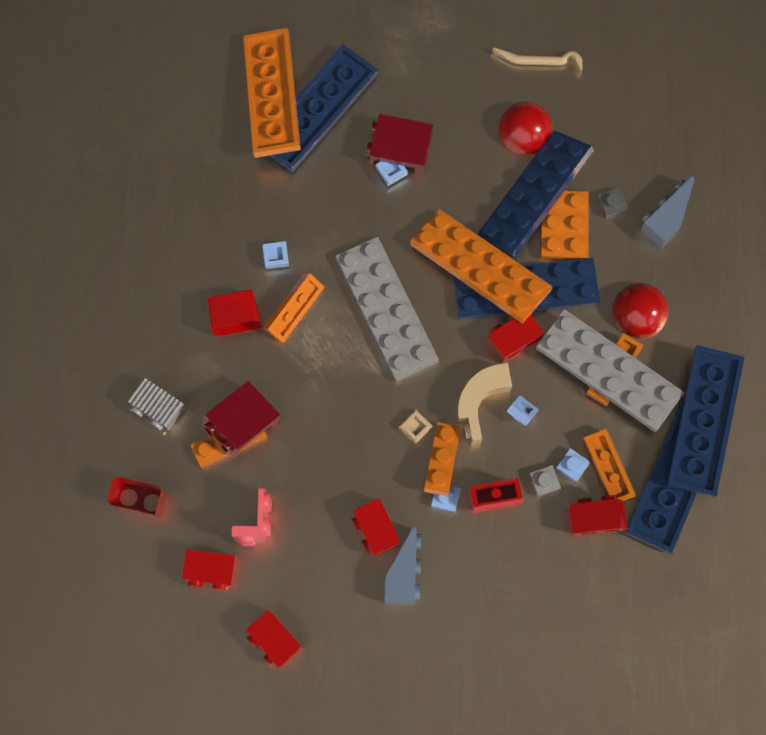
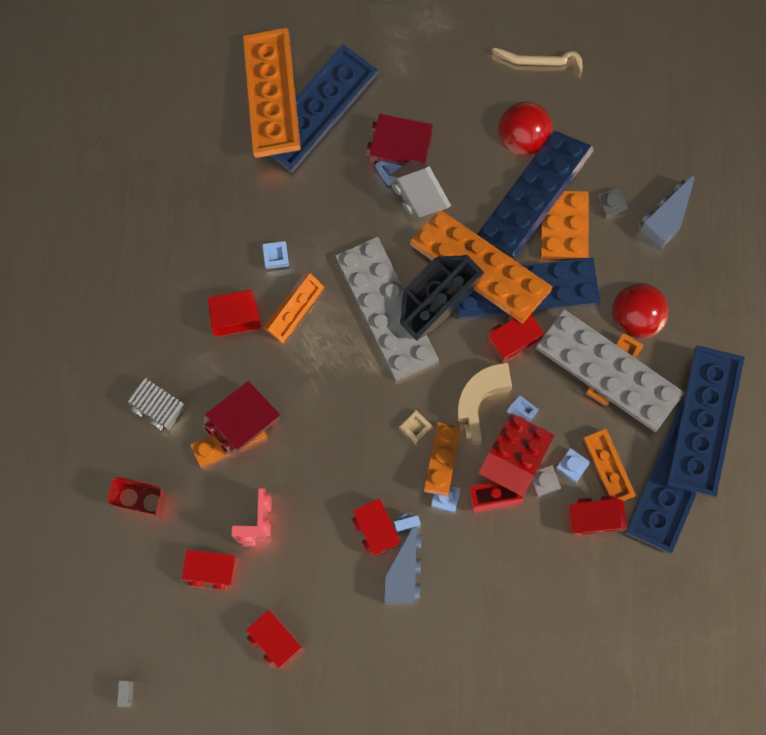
none -> light grey tile [117,681,133,707]
none -> light grey slope [390,160,451,217]
none -> light blue plate [394,513,421,534]
none -> black wedge [400,255,485,341]
none -> red brick [479,413,555,497]

